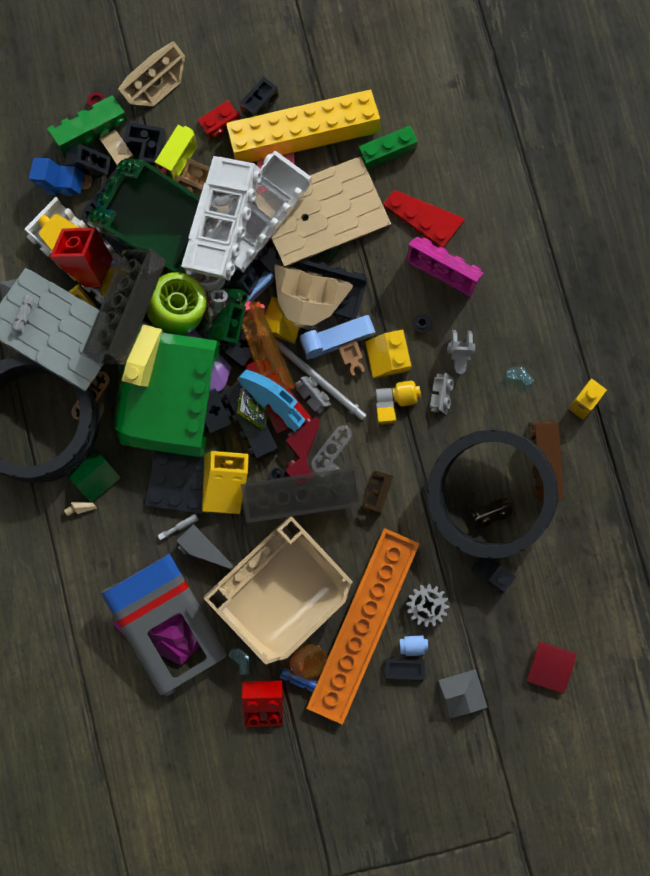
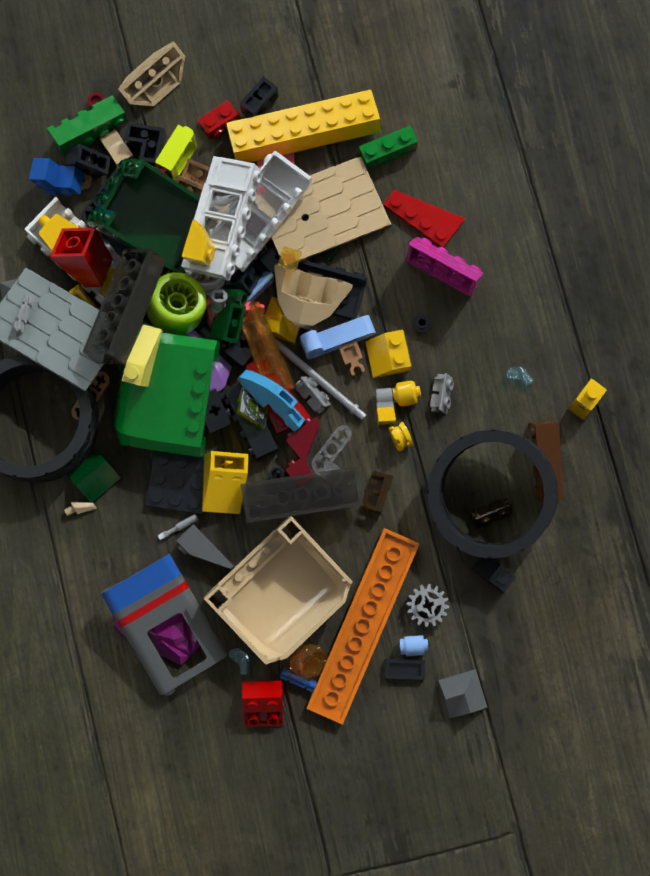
clear piece [201,290,214,336] -> none
light grey hinge [447,330,475,375] -> none
dark red slope [527,641,577,694] -> none
none -> yellow slope [181,220,215,267]
none -> clear yellow plate [278,246,302,271]
none -> yellow wheel [388,422,414,452]

